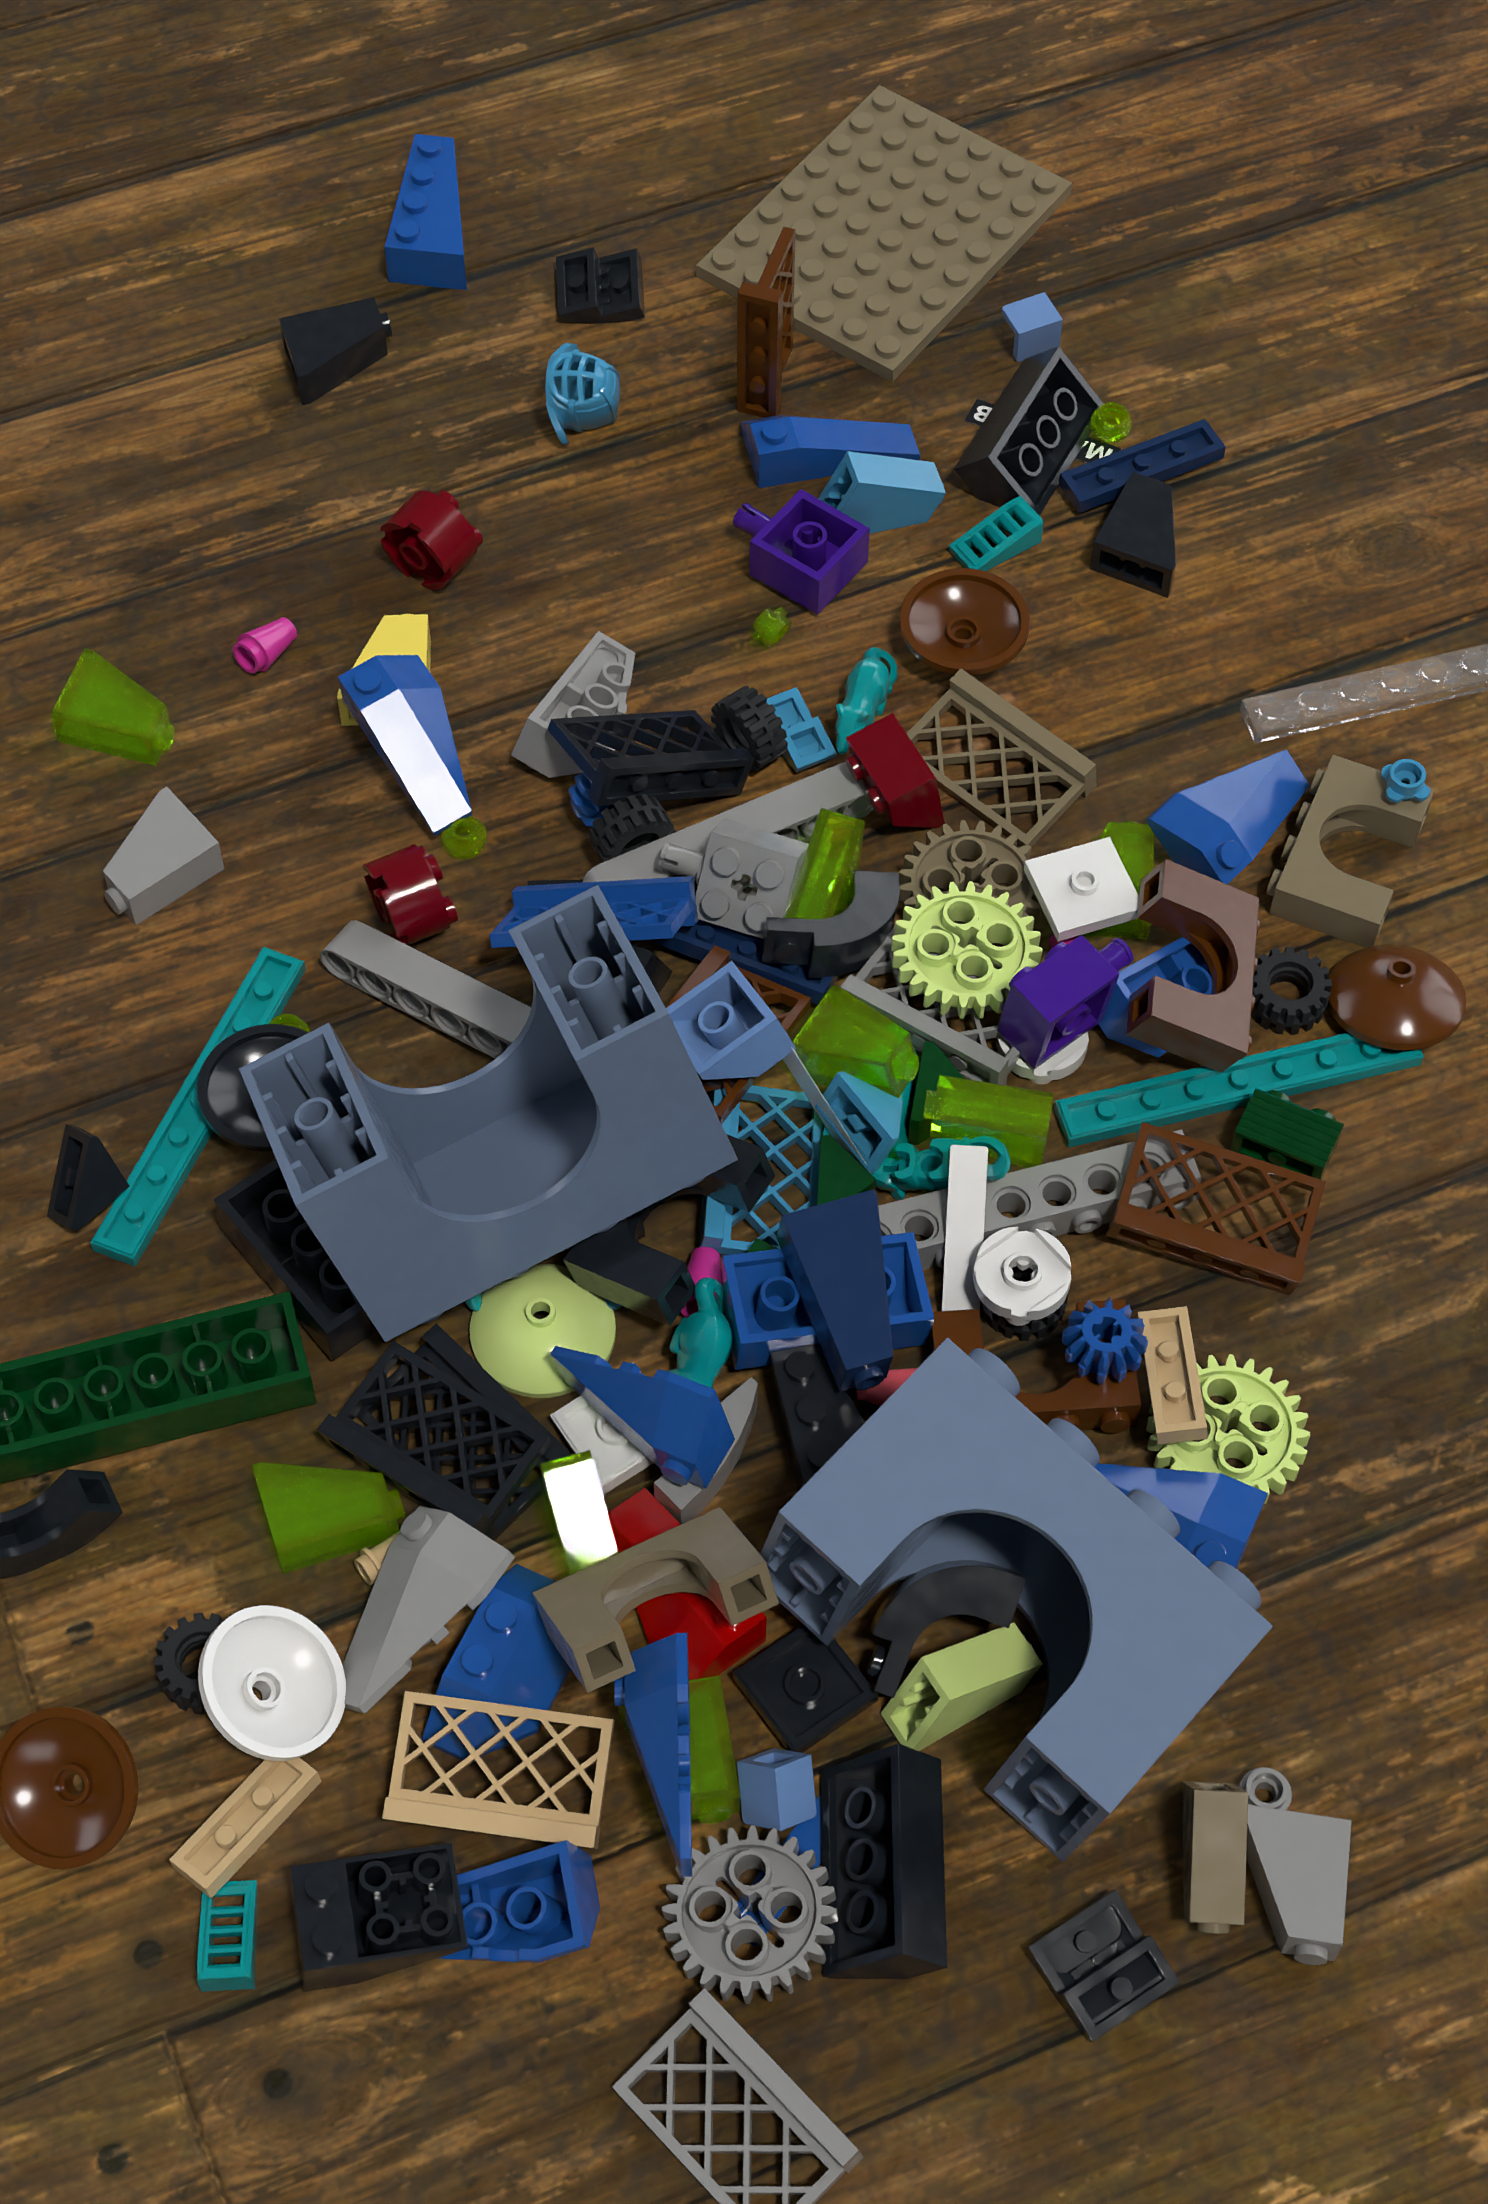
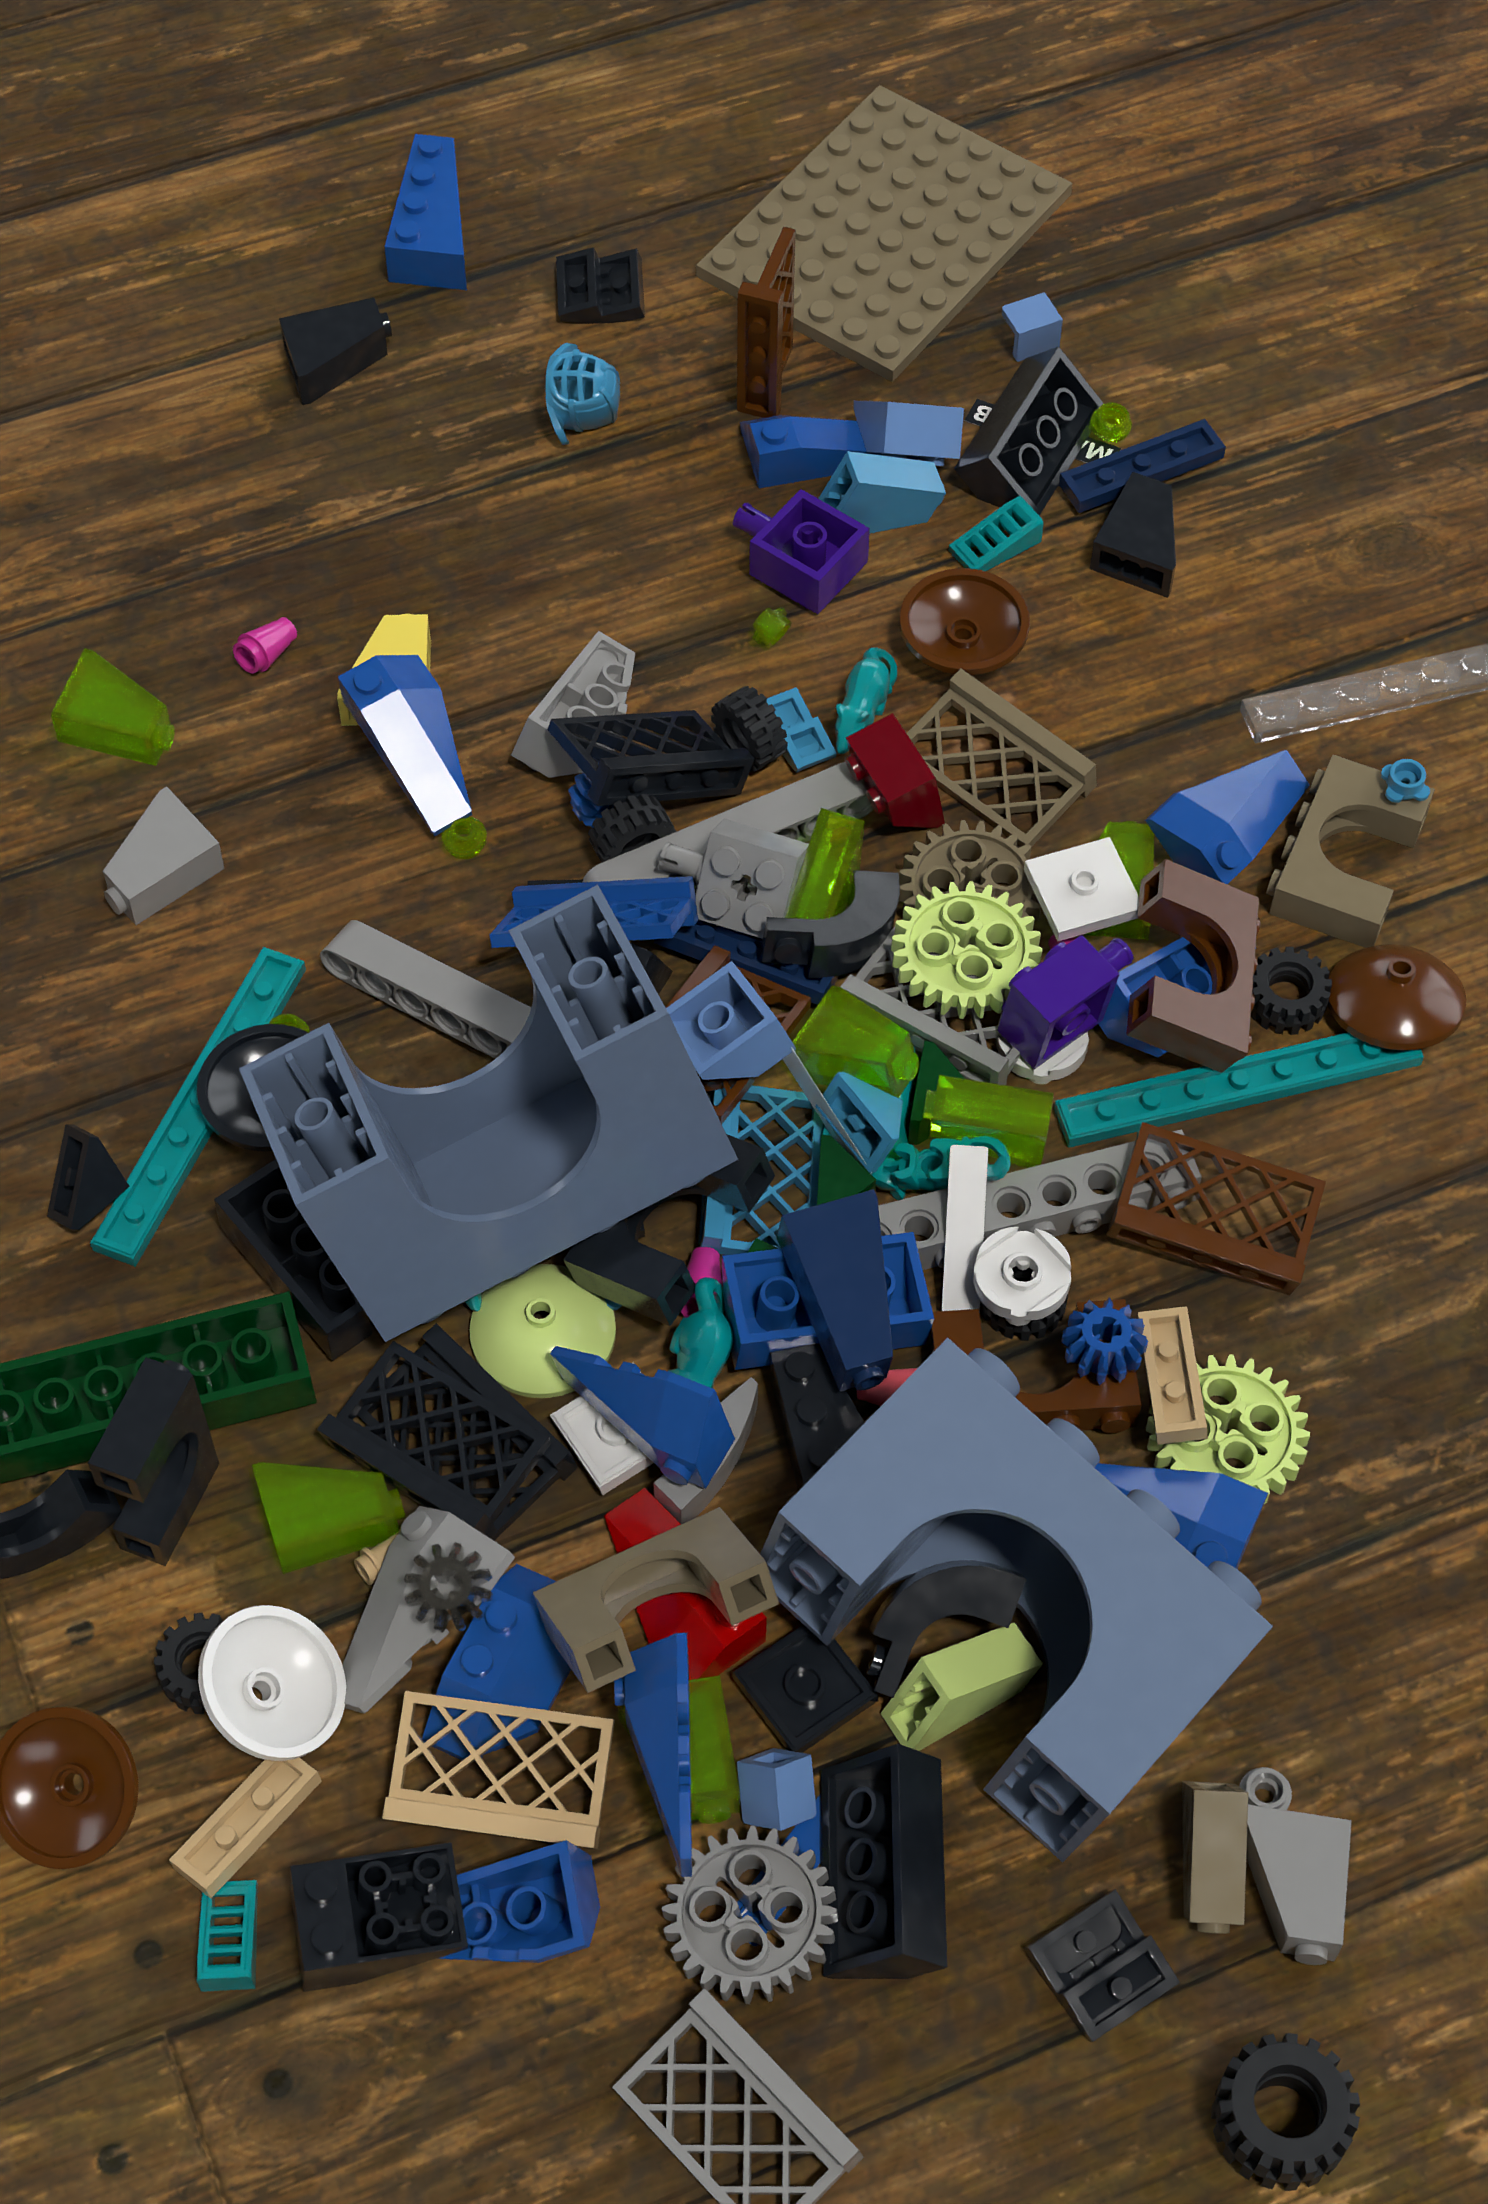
dark red brick [363,844,458,945] -> none
dark red brick [380,490,483,590] -> none
slope [541,1450,618,1577] -> none
dark green brick [1230,1088,1344,1180] -> none
none -> black arch [88,1357,219,1566]
none -> clear smoke gear [404,1542,493,1633]
none -> medium blue slope [853,401,964,466]
none -> black tyre [1211,2033,1360,2191]

